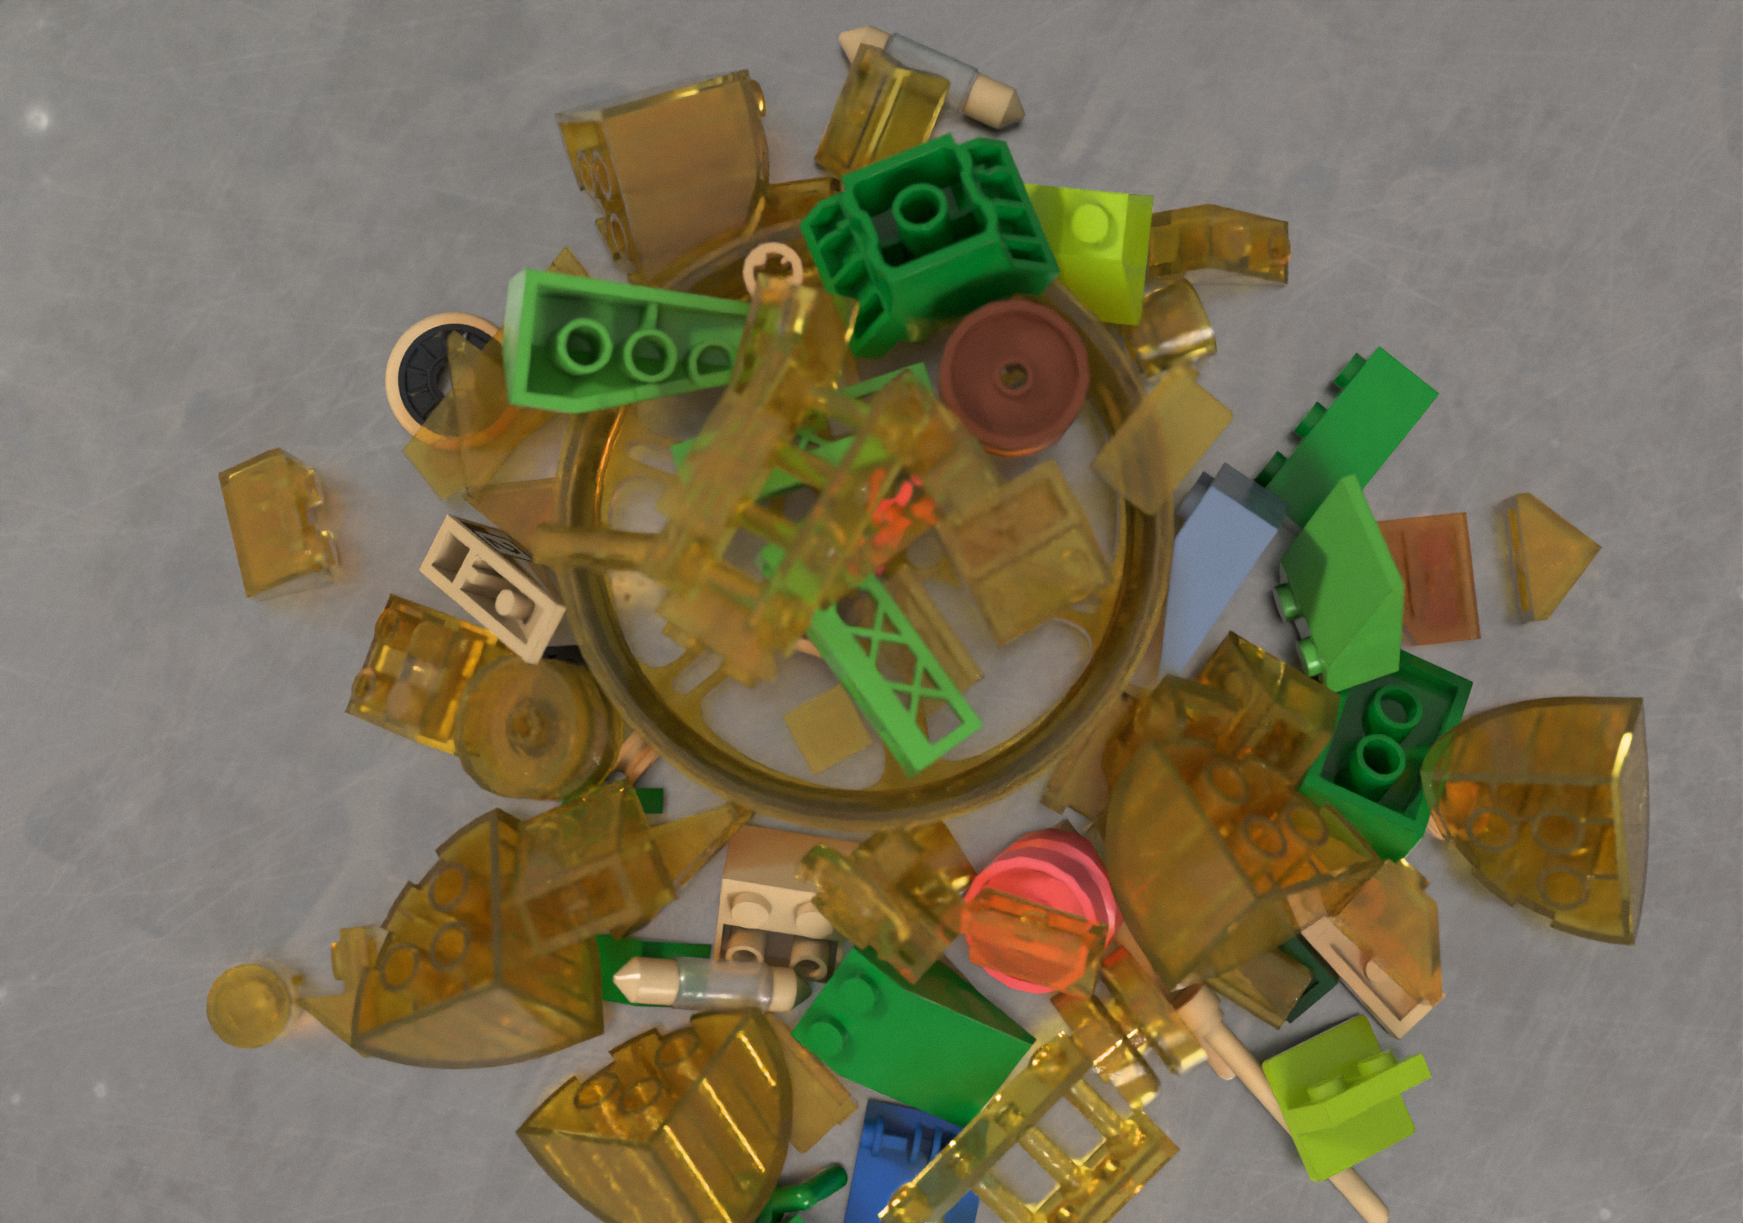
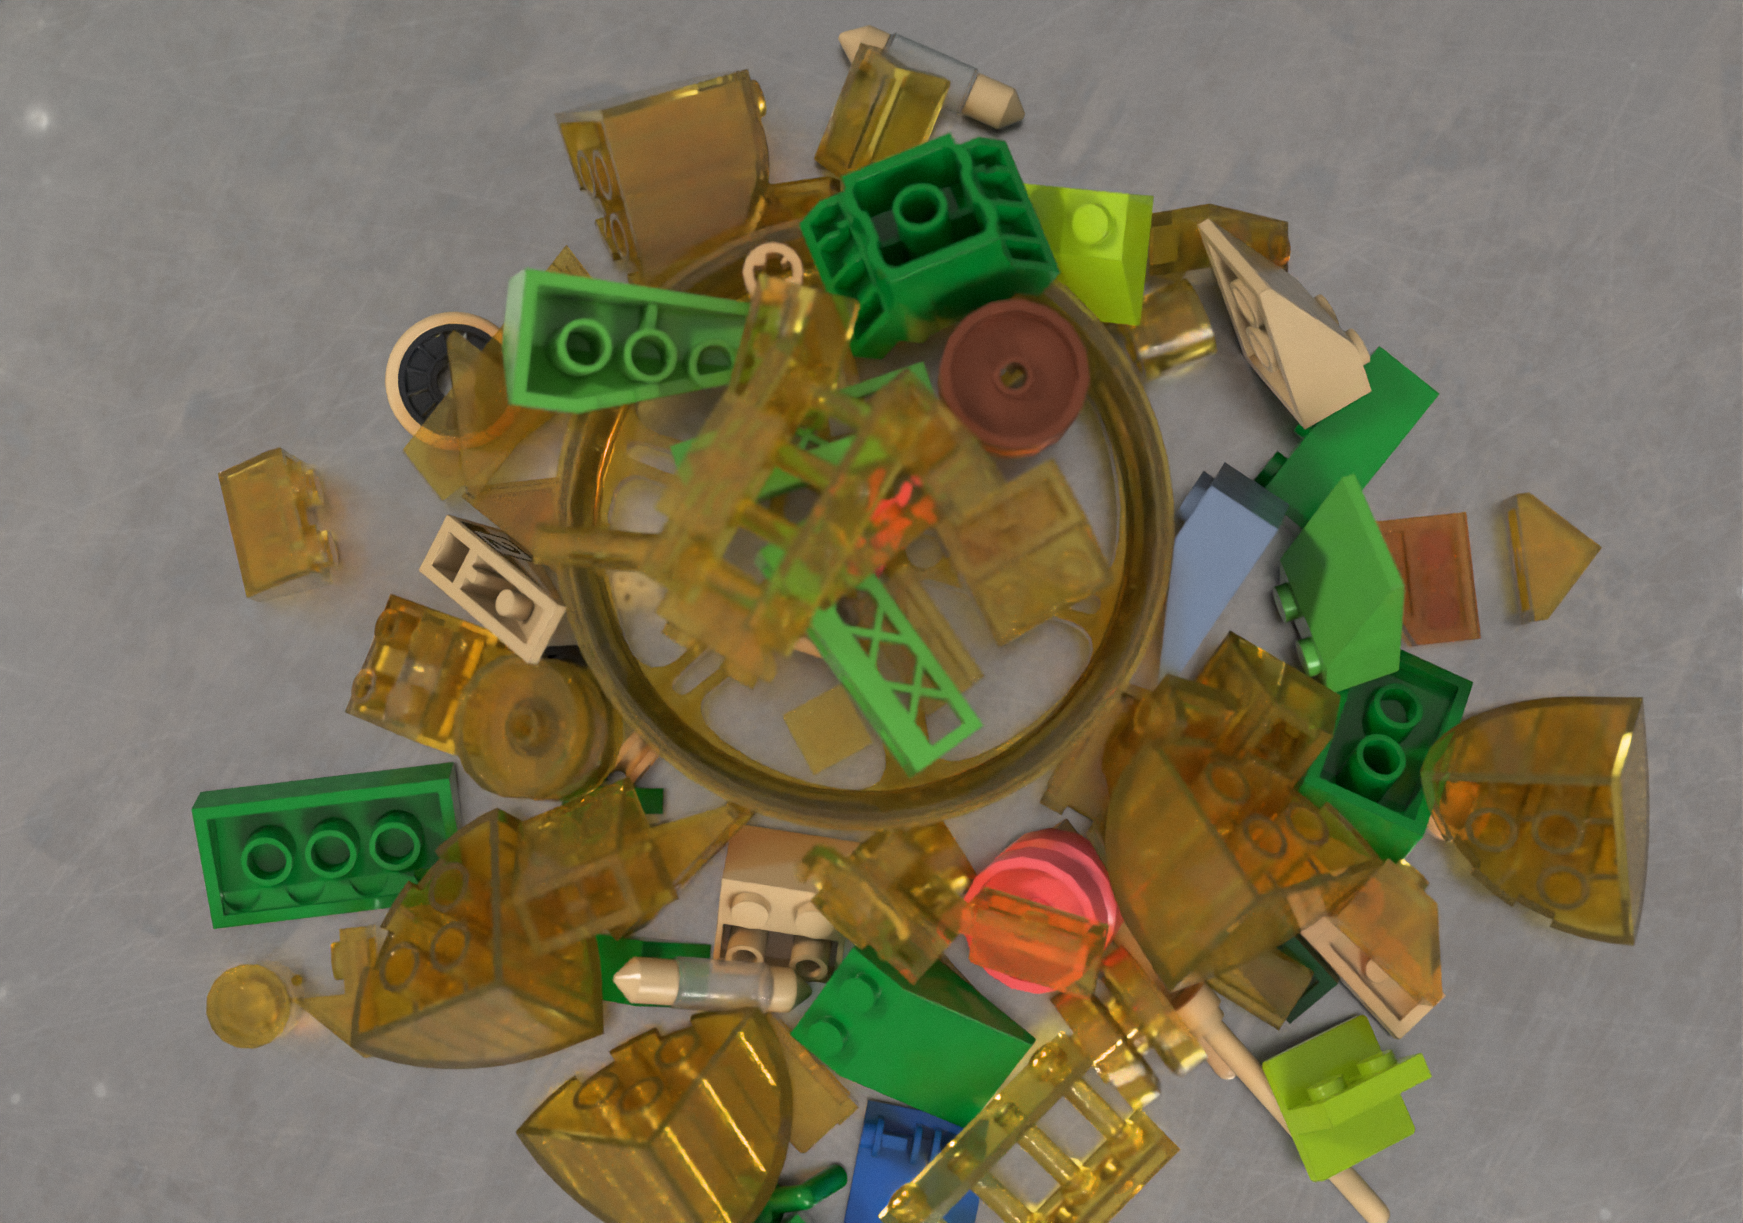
clear yellow panel [1089,357,1234,516] -> none
none -> green slope [191,762,469,929]
none -> tan slope [1197,218,1371,429]

